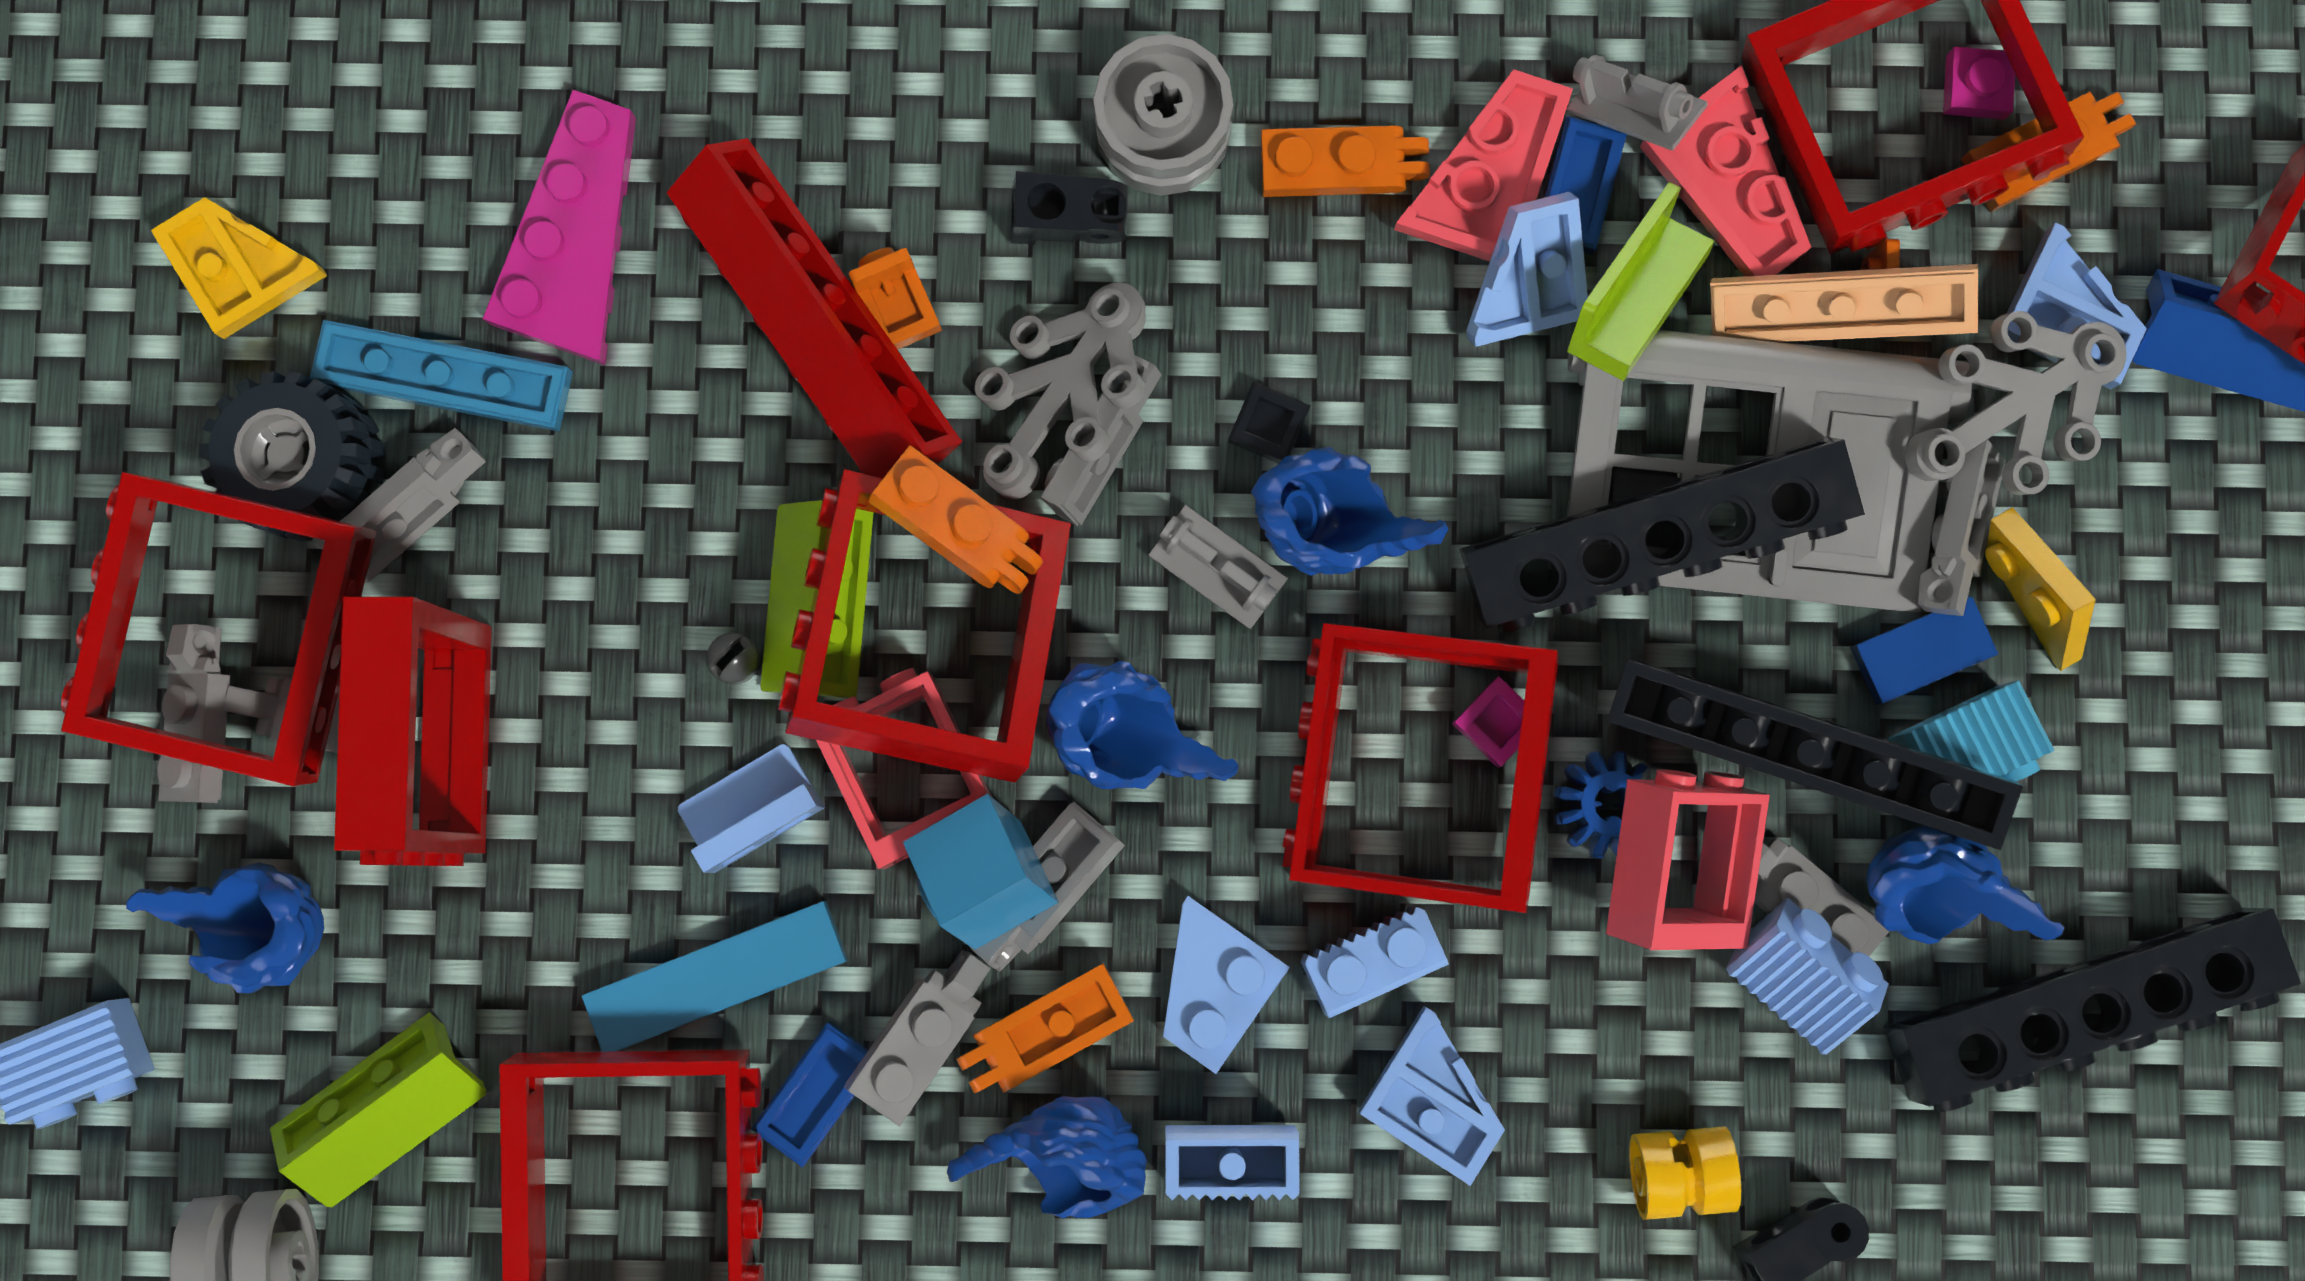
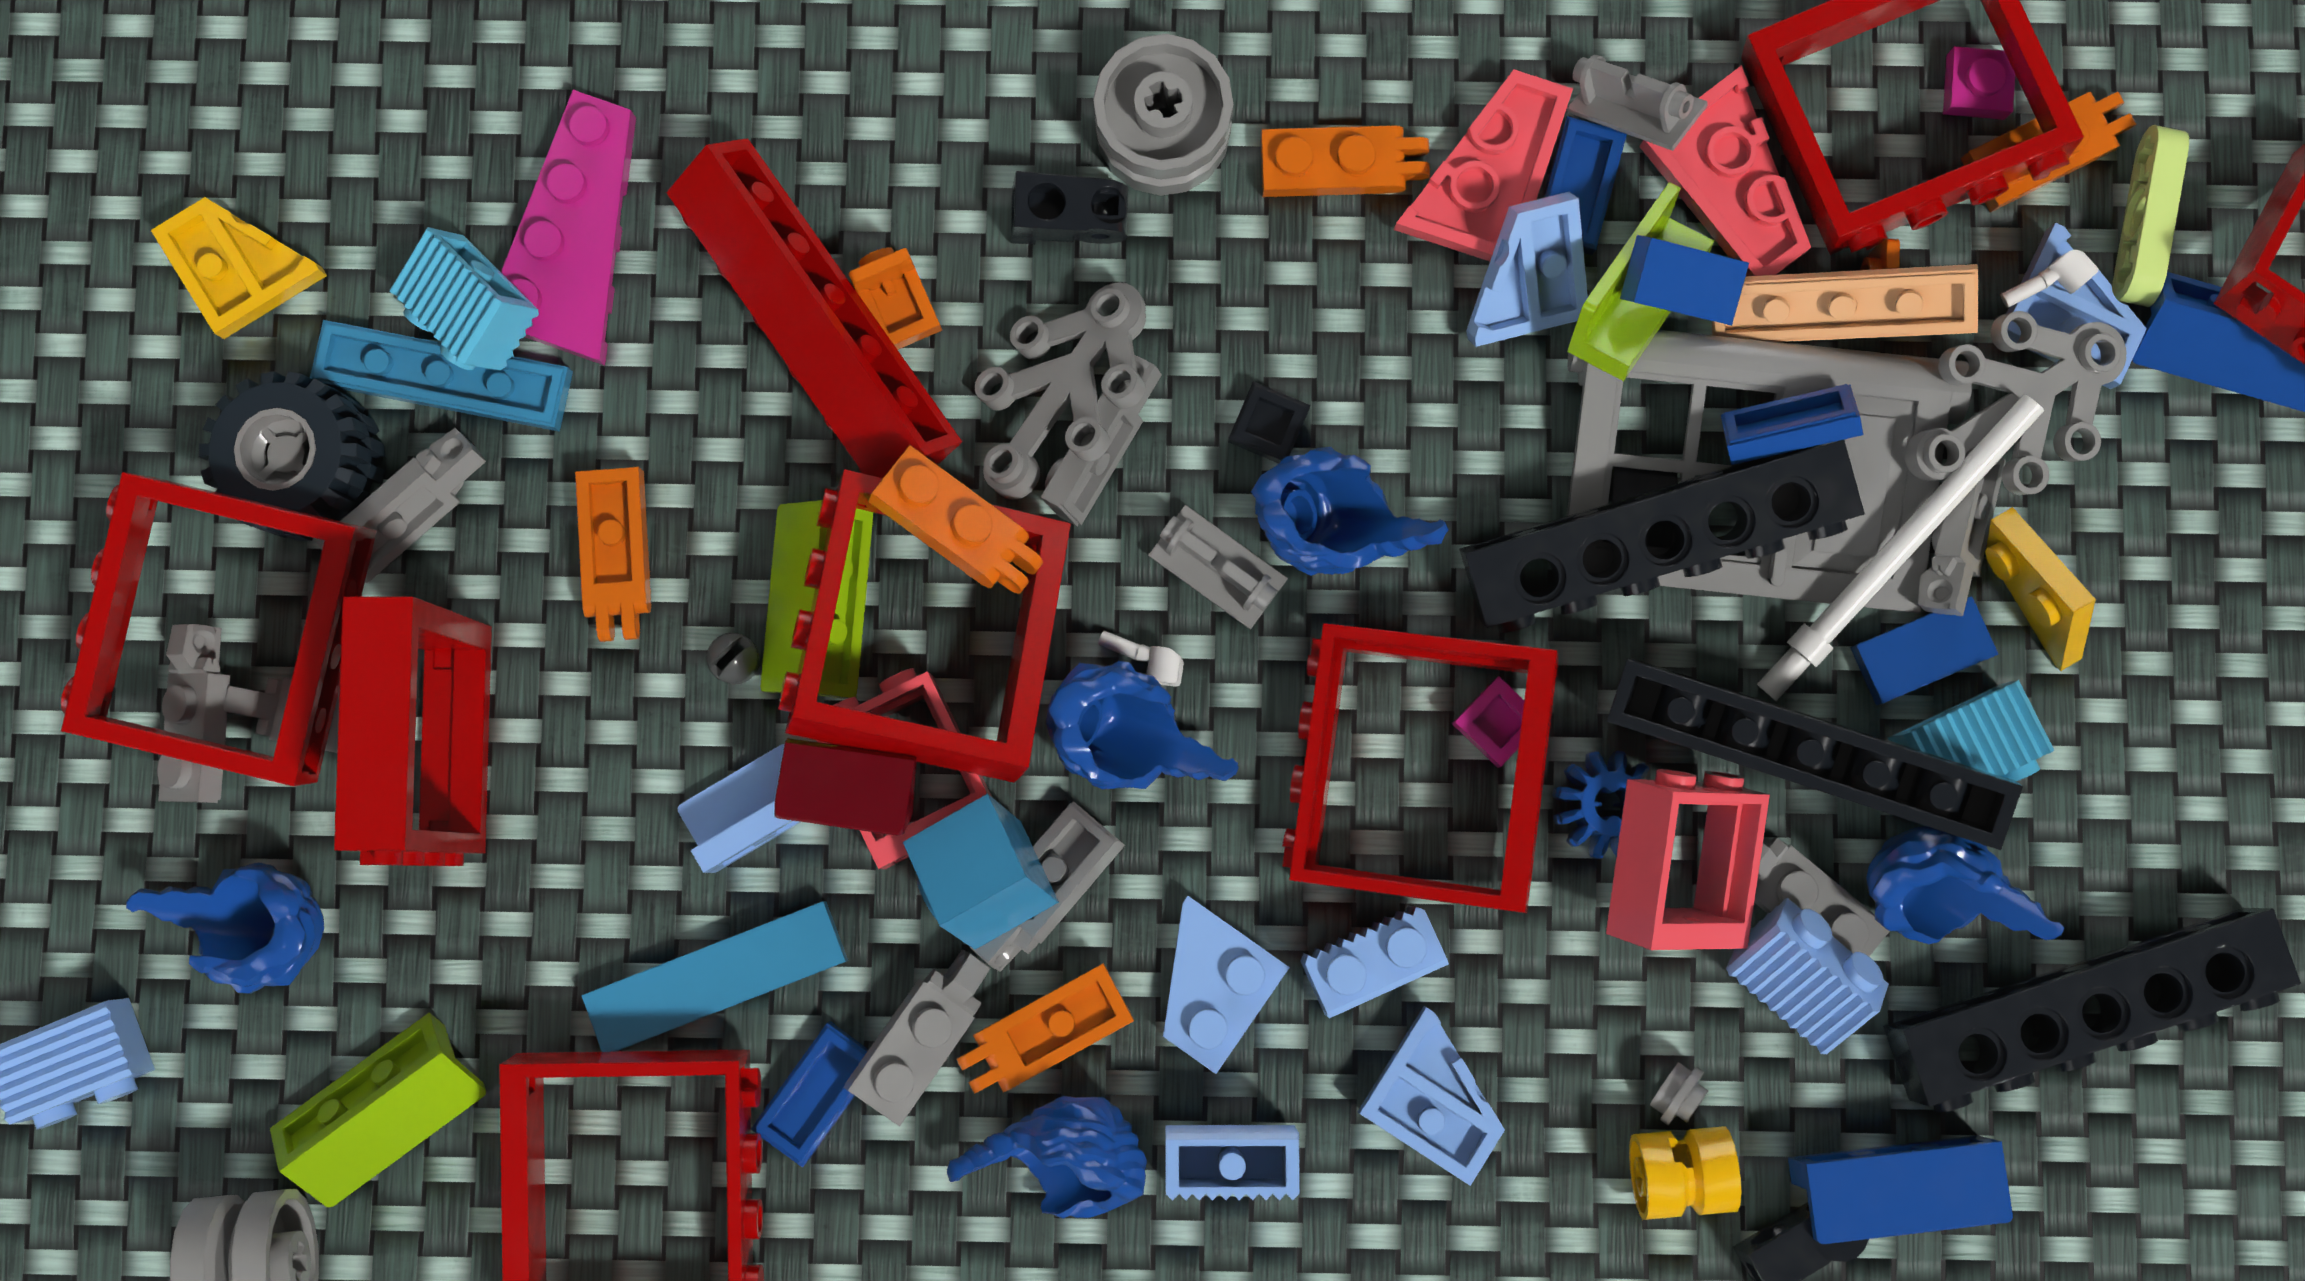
none -> medium azure brick [389,227,539,370]
none -> orange hinge [575,467,651,642]
none -> dark red slope [774,738,917,836]
none -> white hand [1098,630,1184,687]
none -> blue tile [1620,235,1749,326]
none -> light grey plate [1650,1062,1709,1126]
none -> blue tile [1721,384,1864,465]
none -> white bar [1757,394,2044,701]
none -> blue panel [1788,1135,2013,1244]
none -> white hand [2001,250,2099,308]
none -> yellowish green beam [2112,125,2189,307]

